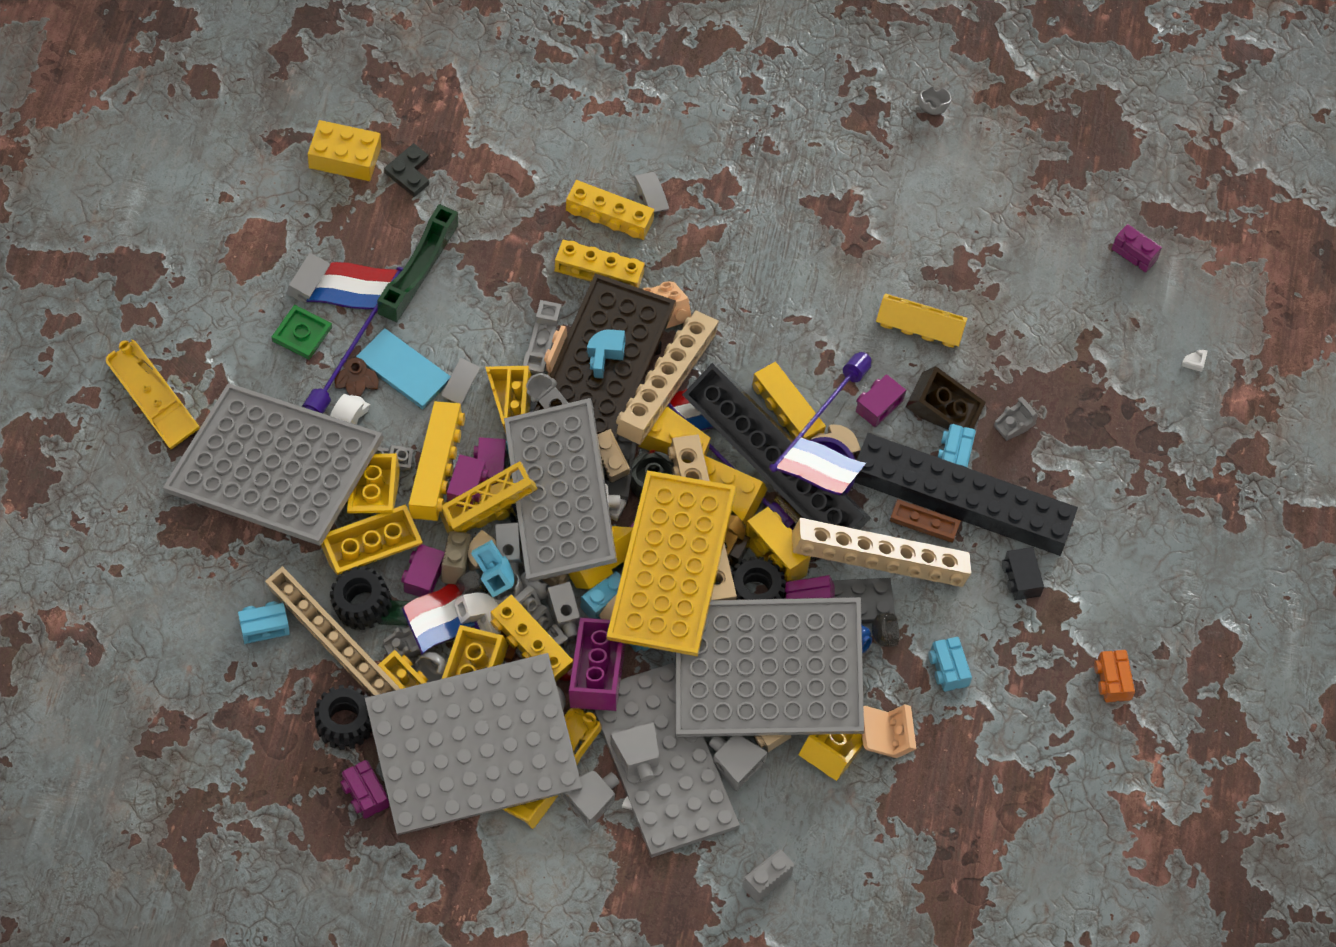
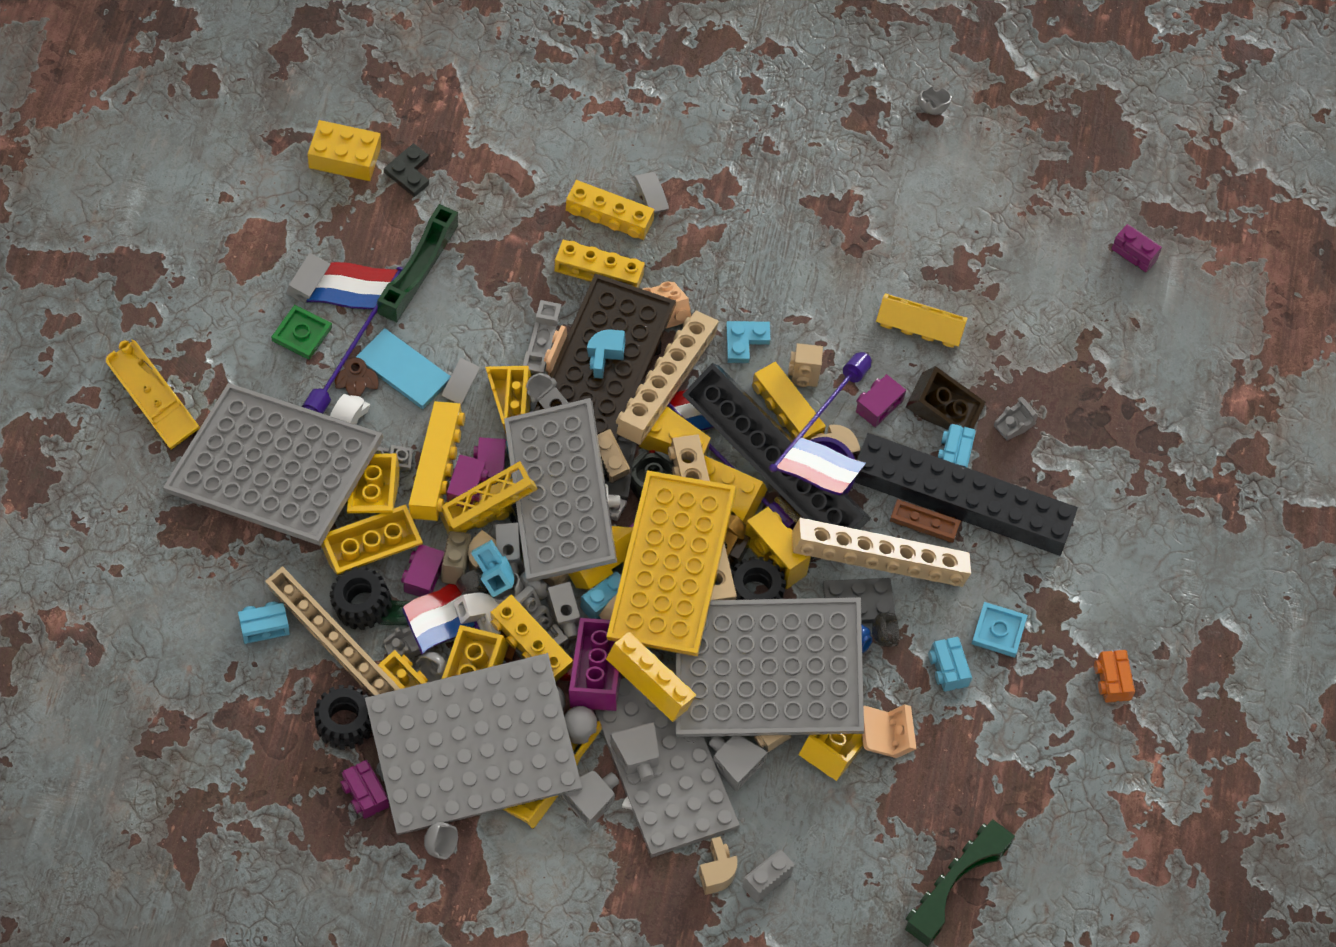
magenta brick [785,575,835,599] -> none
black brick [1002,547,1044,601] -> none
white tile [1181,350,1208,372] -> none
none -> light grey hair [424,822,458,860]
none -> light grey hair [564,706,597,744]
none -> yellow brick [606,632,696,722]
none -> tan brick [698,836,737,895]
none -> medium azure plate [726,321,770,363]
none -> tan brick [788,343,823,387]
none -> dark green arch [905,819,1015,947]
none -> medium azure plate [971,602,1028,658]

